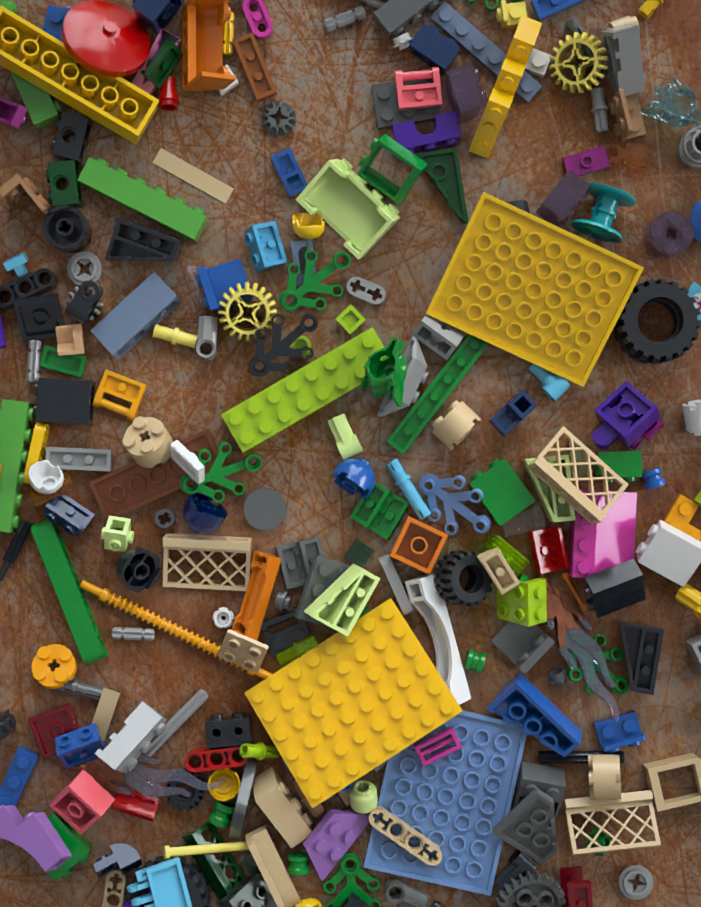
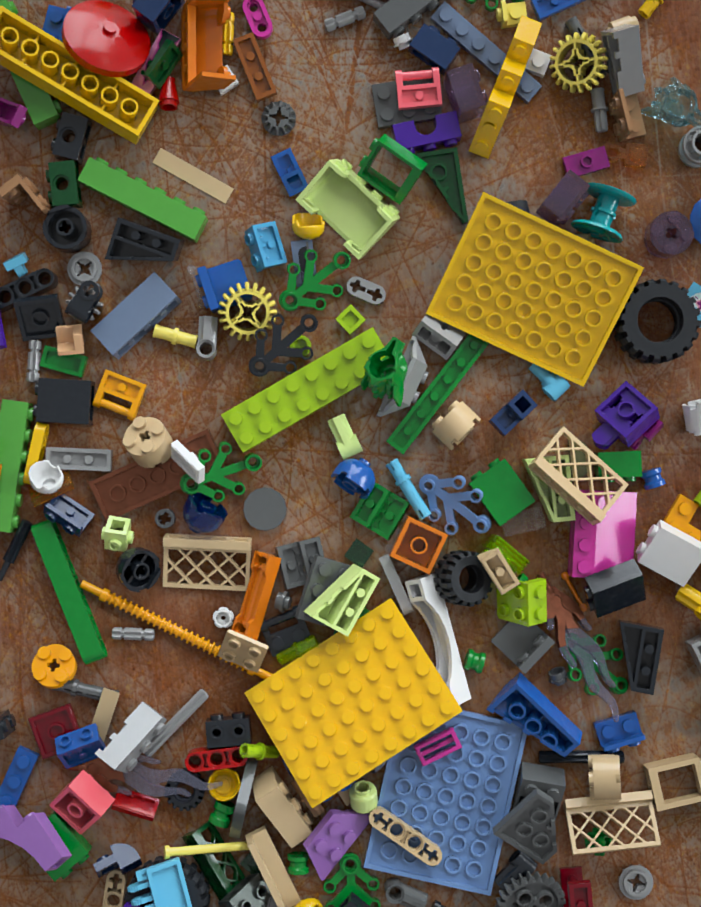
red bracket [528,526,569,574] -> none

